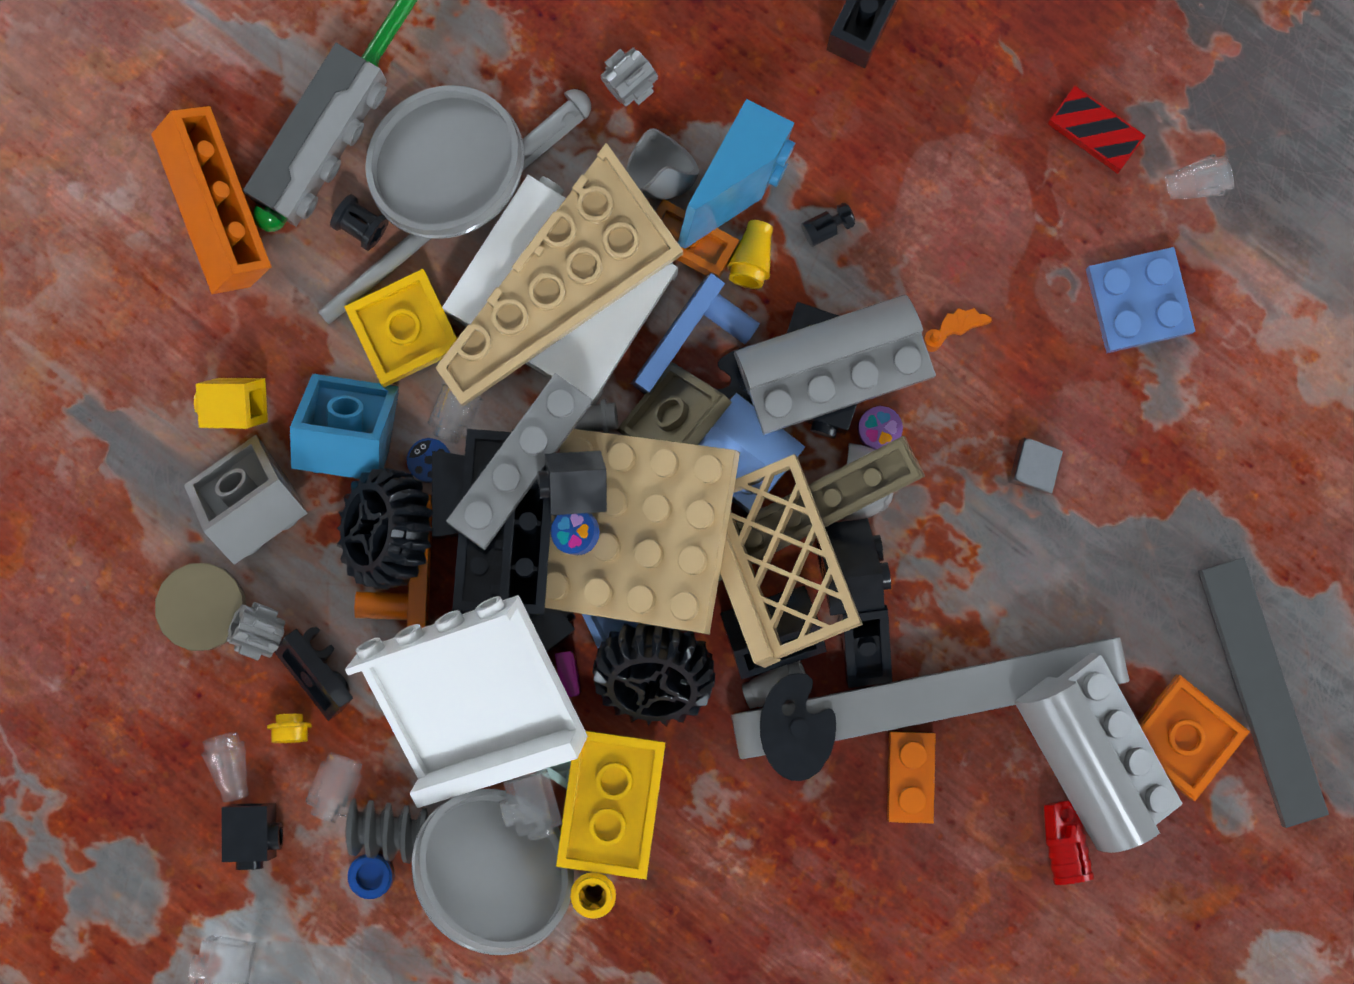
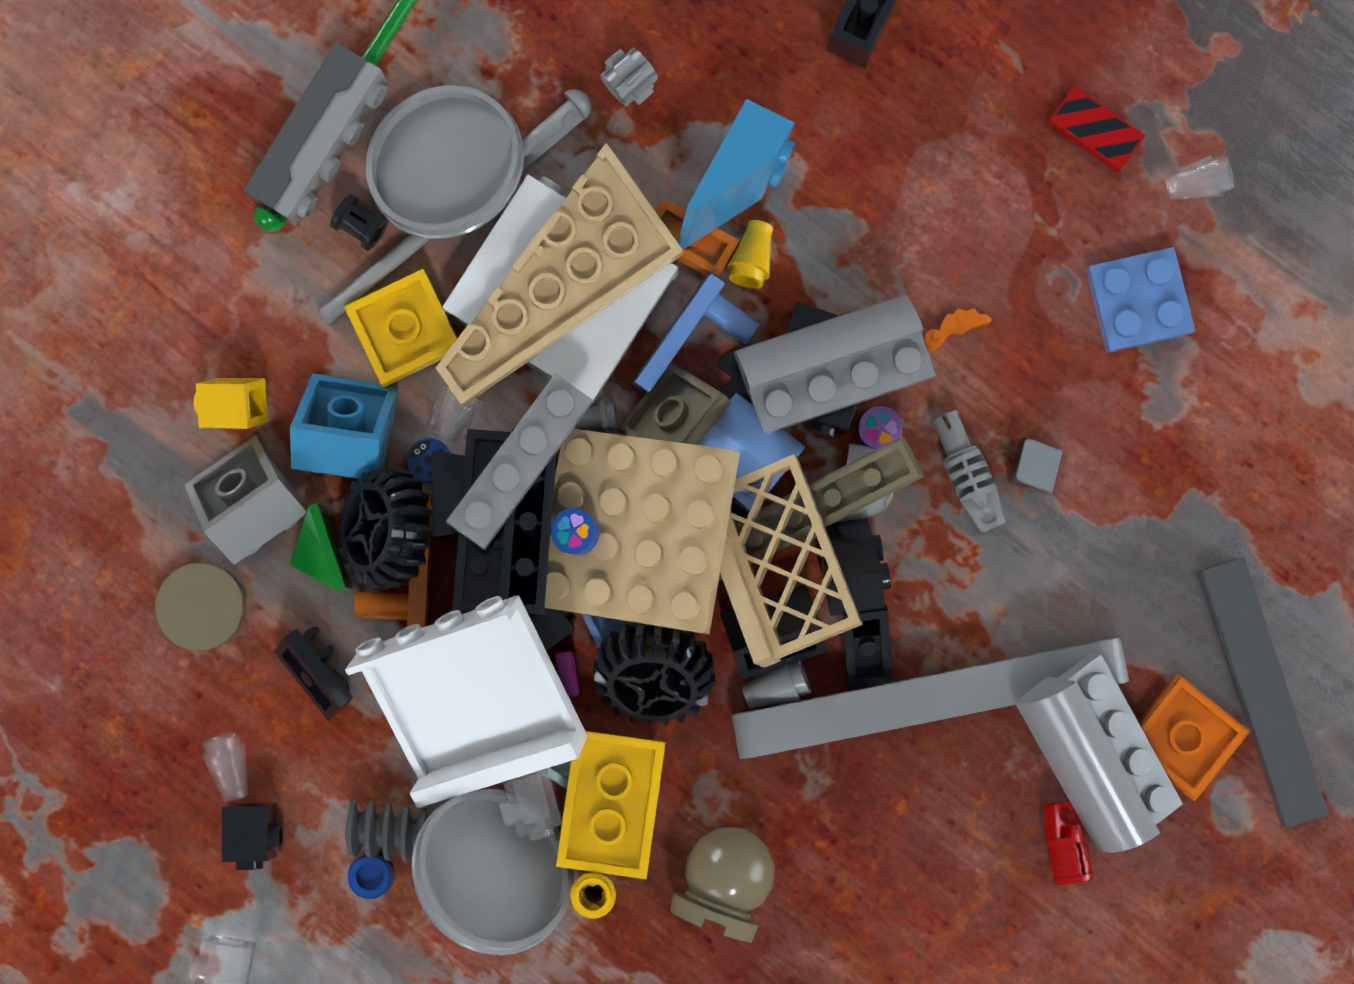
orange brick [151,106,272,294] -> none
light grey gear [227,602,285,660] -> none
yellow plate [267,714,312,743] -> none
clear brick [305,752,363,823] -> none
black brick [537,451,607,515] -> none
light grey helmet [626,128,699,199] -> none
black piece [760,673,836,781] -> none
black piece [801,203,855,247] -> none
orange plate [887,731,936,824] -> none
none -> green slope [289,503,353,592]
none -> dark tan tile [670,826,775,943]
none -> light grey hinge [931,410,1005,532]

